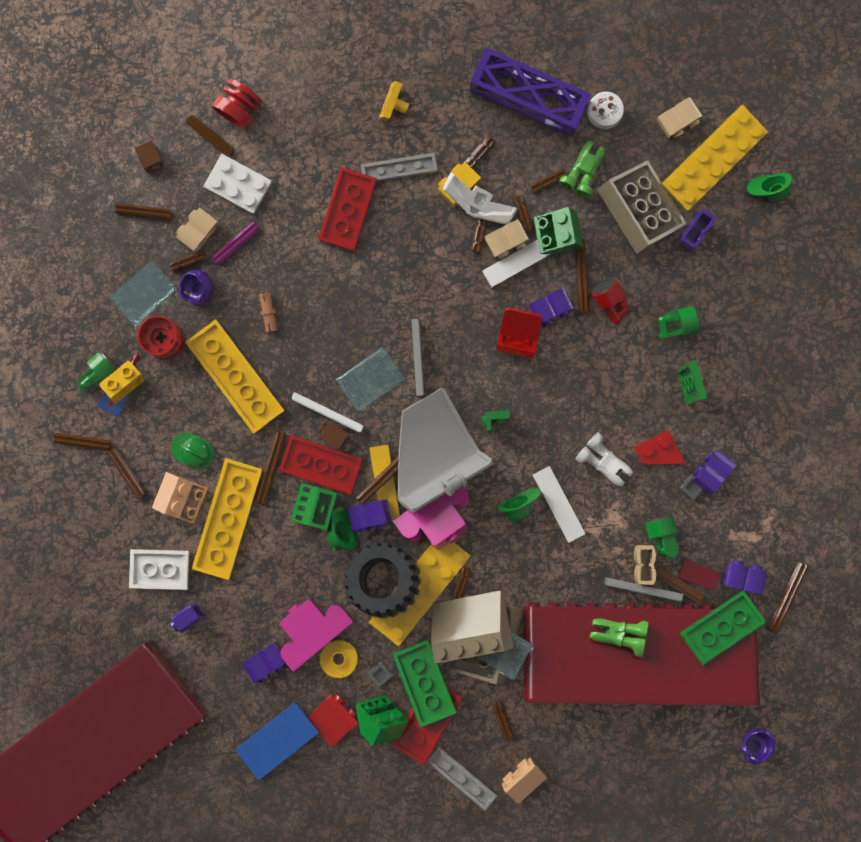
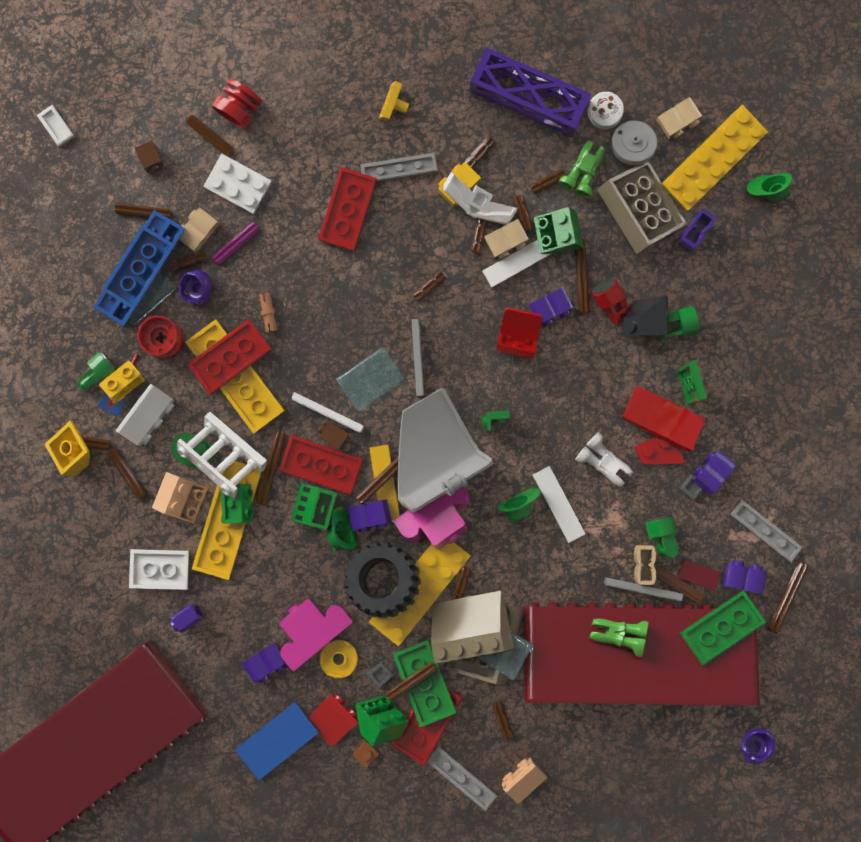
none -> white tile [37,105,75,147]
none -> yellow slope [45,421,90,476]
none -> blue slope [93,210,185,326]
none -> white slope [116,384,175,446]
none -> white fence [177,412,267,499]
none -> red tile [187,319,272,396]
none -> green bracket [221,484,253,523]
none -> dark orange plate [352,740,380,768]
none -> reddish brown axle [385,662,437,701]
none -> reddish brown axle [413,271,446,302]
none -> light grey wheel [611,120,658,166]
none -> red tile [621,385,705,452]
none -> black slope [624,296,670,339]
none -> light grey tile [730,500,803,563]

